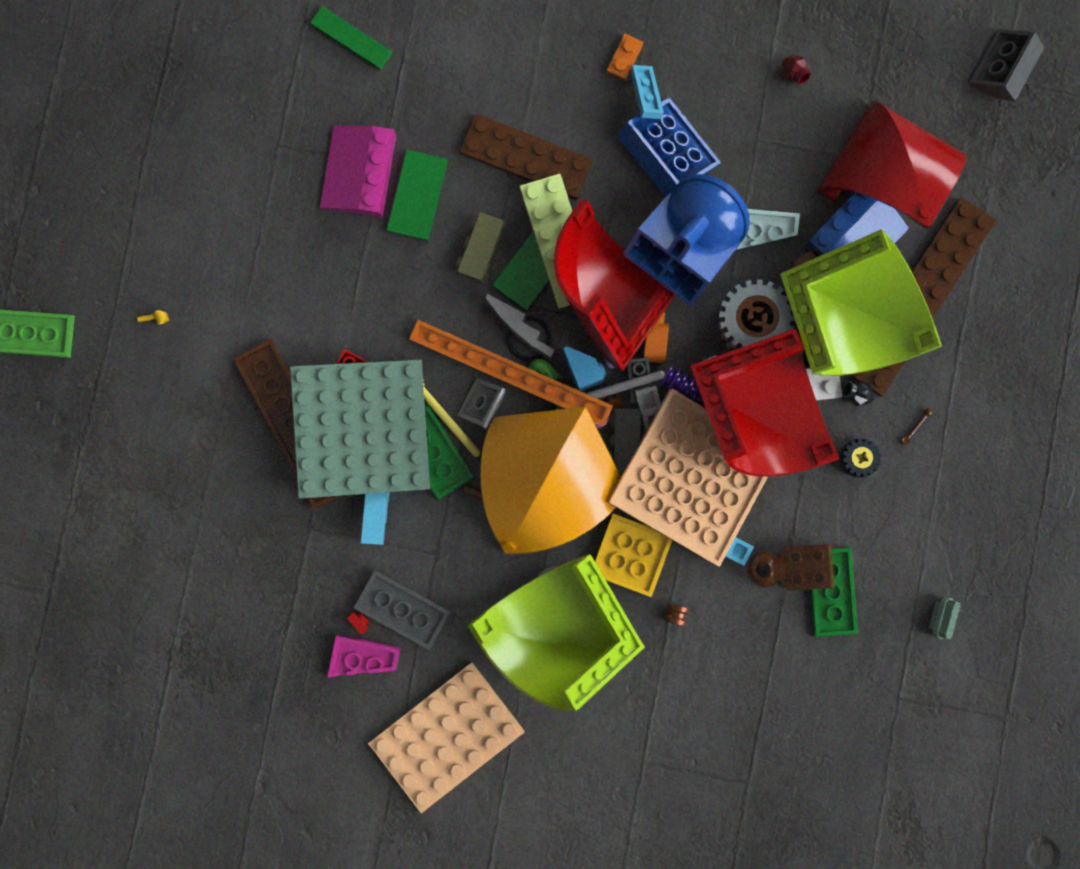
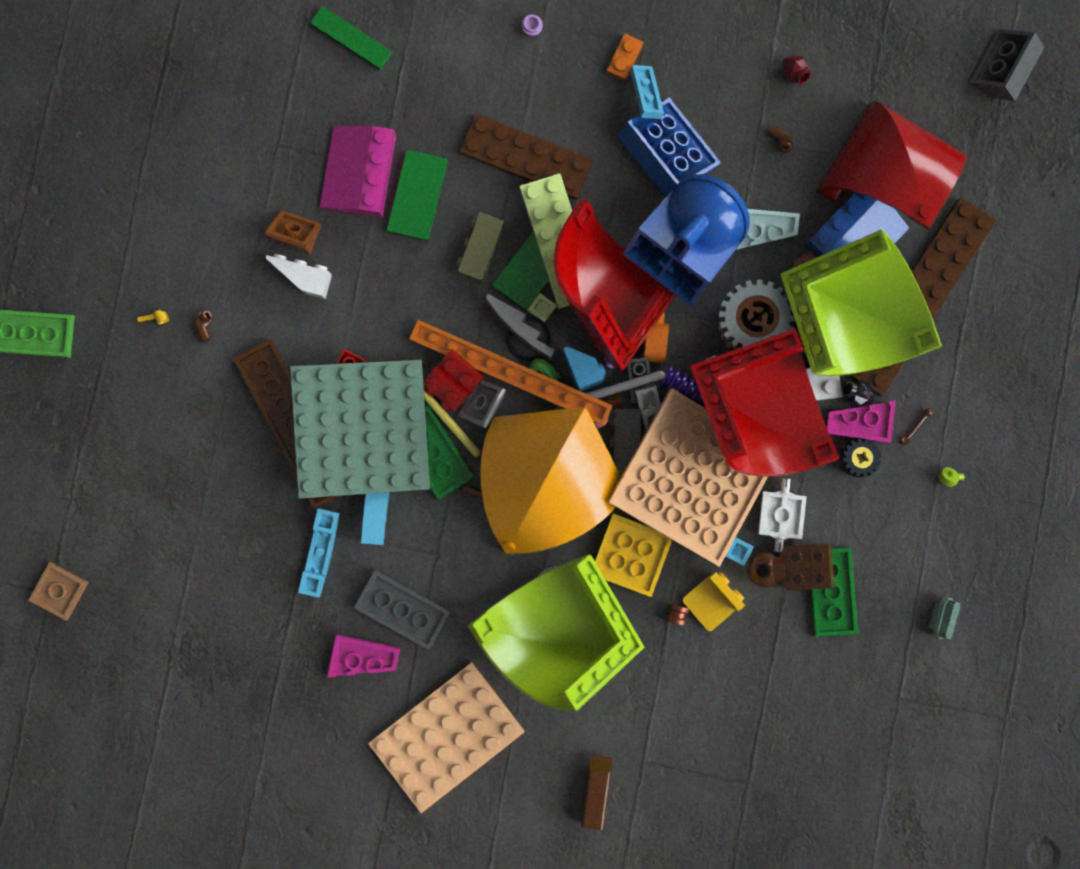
red plate [347,612,370,635] -> none
none -> medium nougat tile [28,562,89,621]
none -> reddish brown arm [194,310,212,343]
none -> dark orange slope [265,210,321,255]
none -> white slope [266,254,332,299]
none -> medium azure slope [298,508,339,598]
none -> red plate [423,349,484,412]
none -> lavender plate [522,15,543,36]
none -> yellowish green tile [527,293,557,323]
none -> reddish brown piece [581,754,613,830]
none -> yellow bracket [683,572,745,631]
none -> white plate [758,478,807,552]
none -> reddish brown arm [768,125,793,153]
none -> dark pink wing [826,401,896,444]
none -> lime piece [938,467,965,487]

